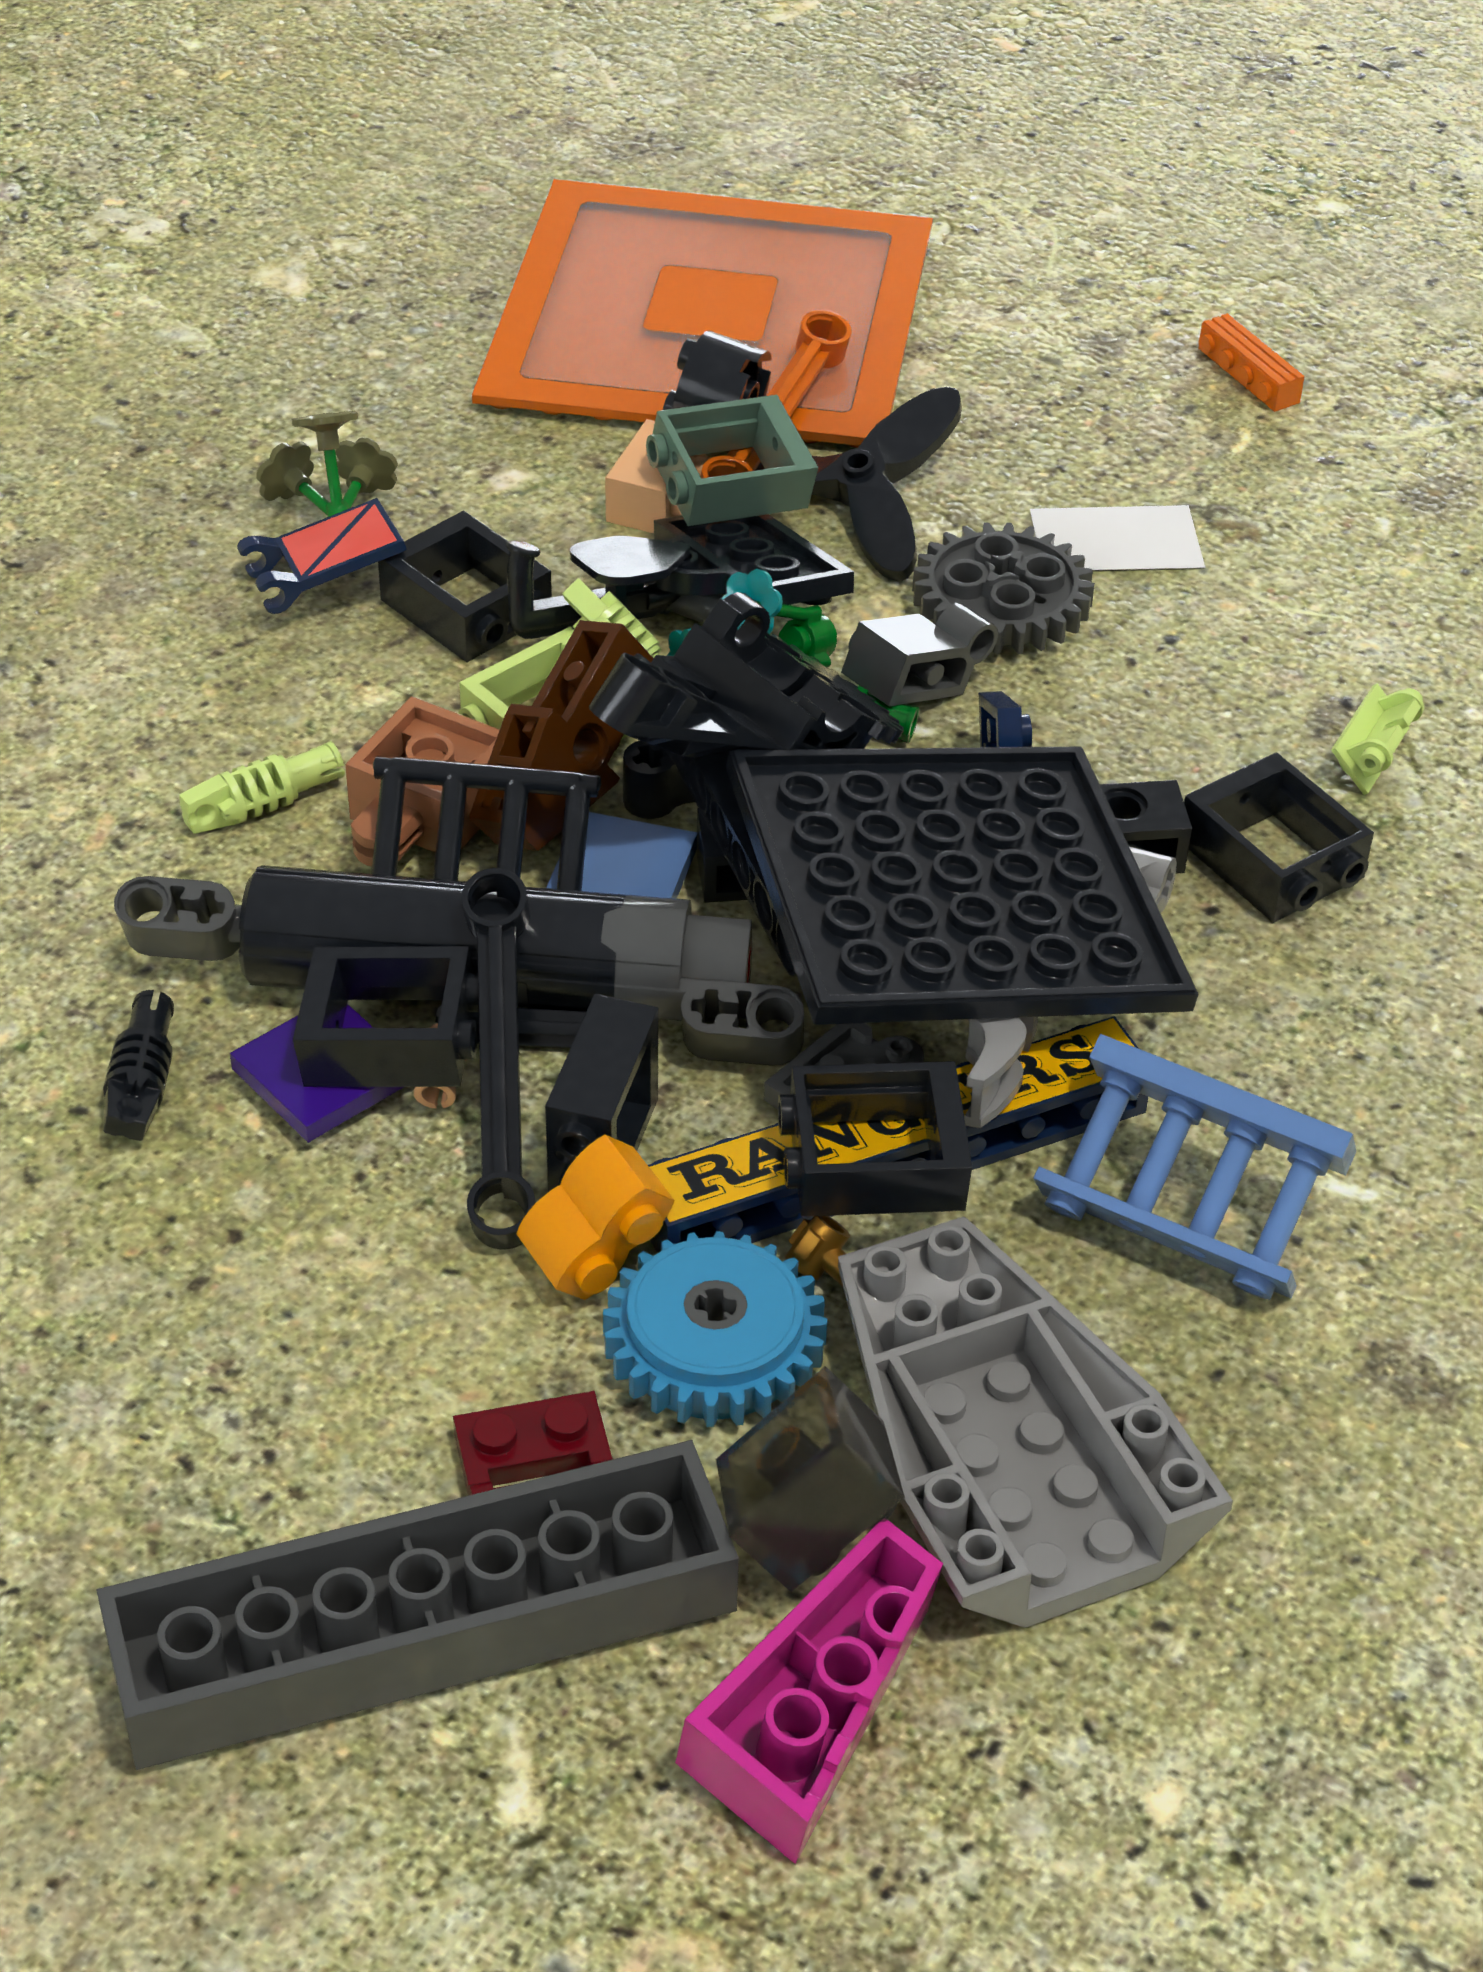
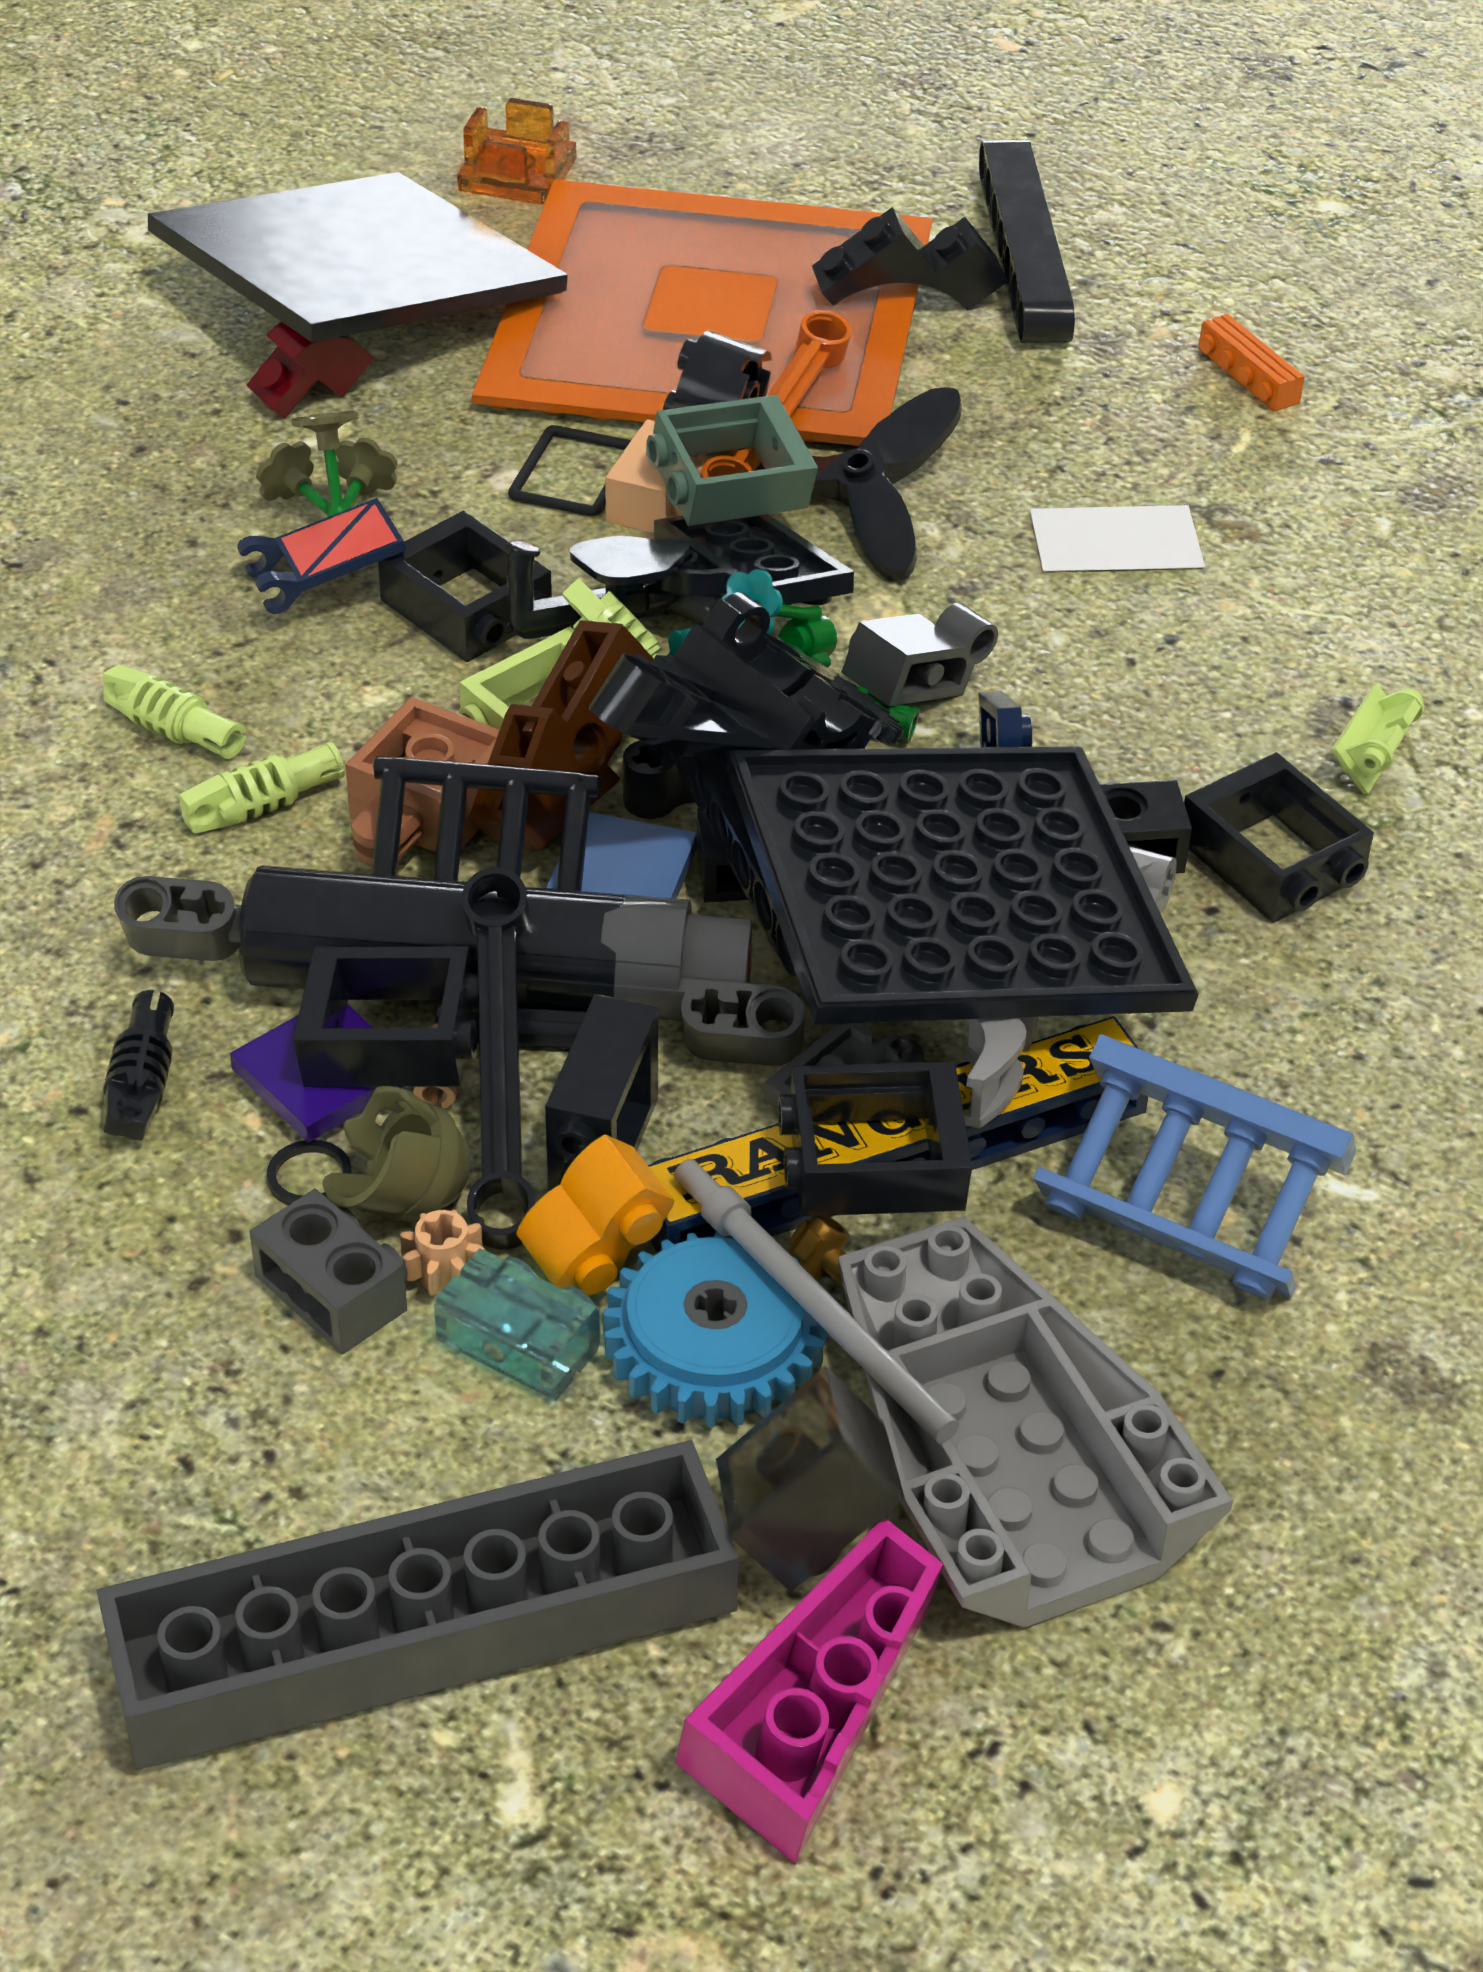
dark red plate [453,1391,613,1496] -> none
dark grey gear [912,522,1095,654] -> none
none -> yellowish green hinge [103,664,246,759]
none -> tile [148,172,568,342]
none -> dark red brick [246,322,375,419]
none -> dark grey brick [249,1188,408,1355]
none -> black piece [267,1140,352,1205]
none -> olive helmet [322,1086,470,1222]
none -> light nougat gear [400,1210,486,1296]
none -> clear light blue brick [434,1248,600,1401]
none -> clear orange panel [457,98,577,205]
none -> black piece [508,425,631,516]
none -> light grey bar [674,1159,959,1443]
none -> black arch [812,207,1008,311]
none -> black beam [979,140,1075,343]

